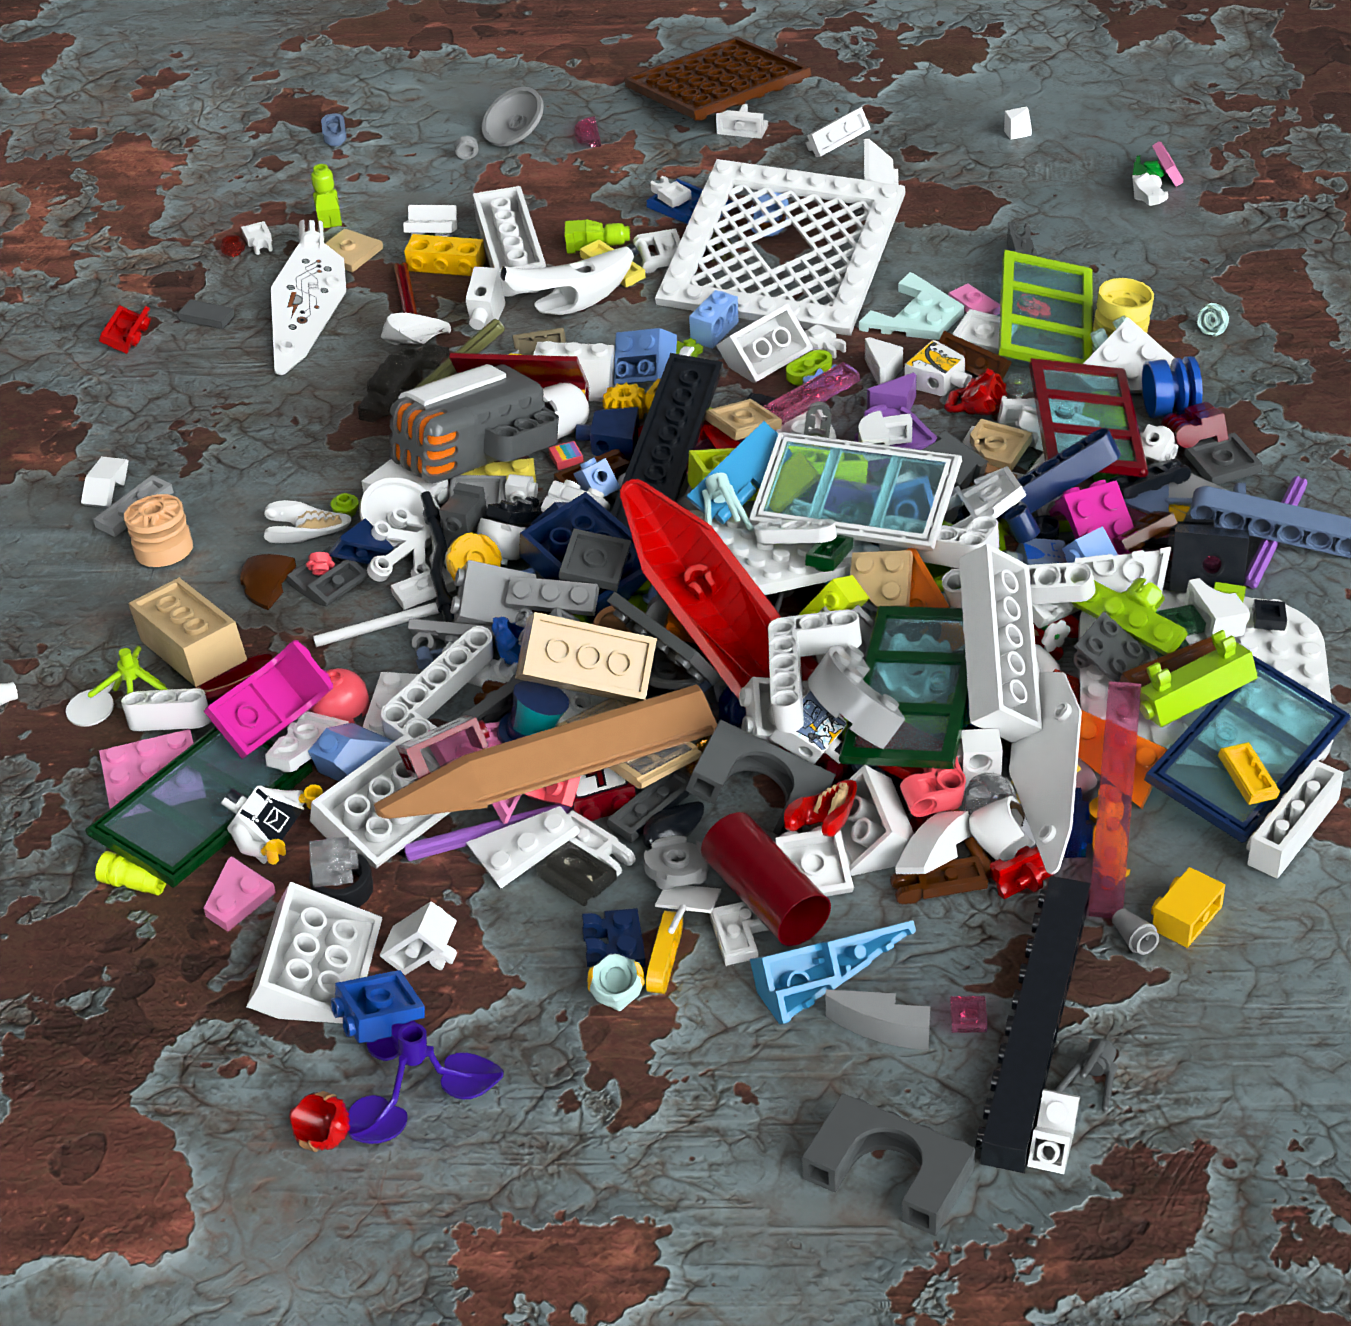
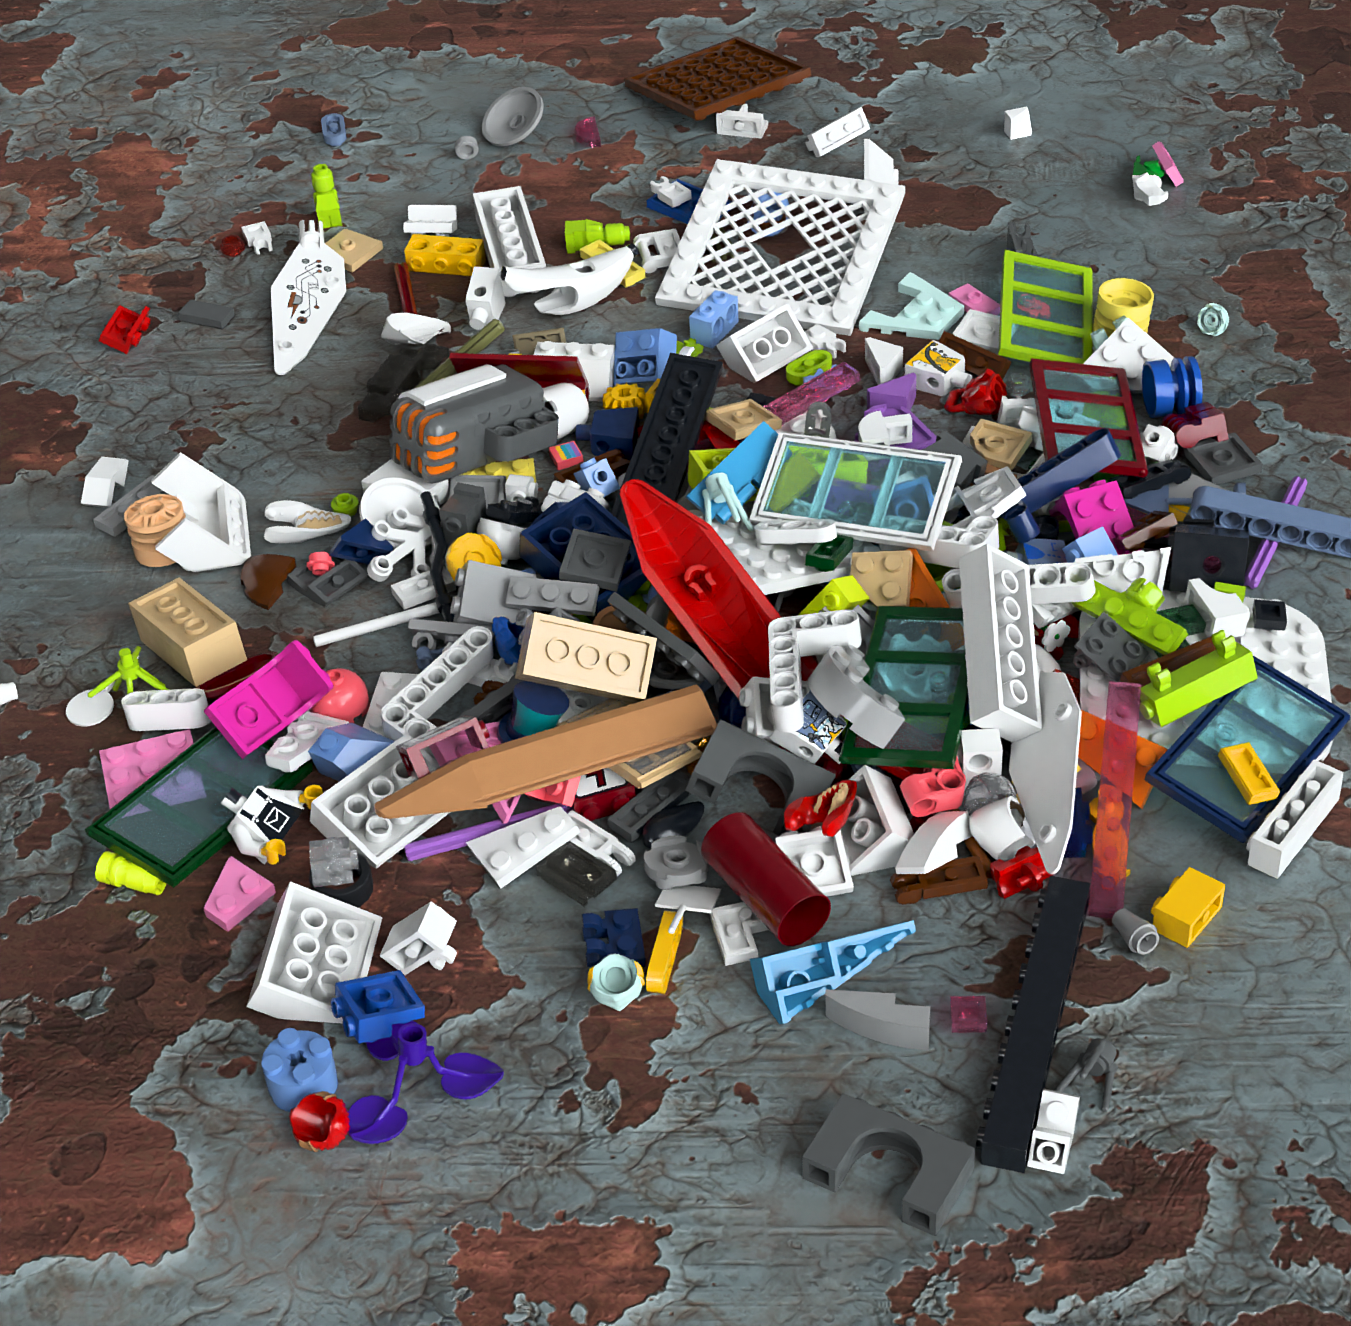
none -> white windscreen [151,452,251,572]
none -> medium blue brick [261,1028,338,1112]

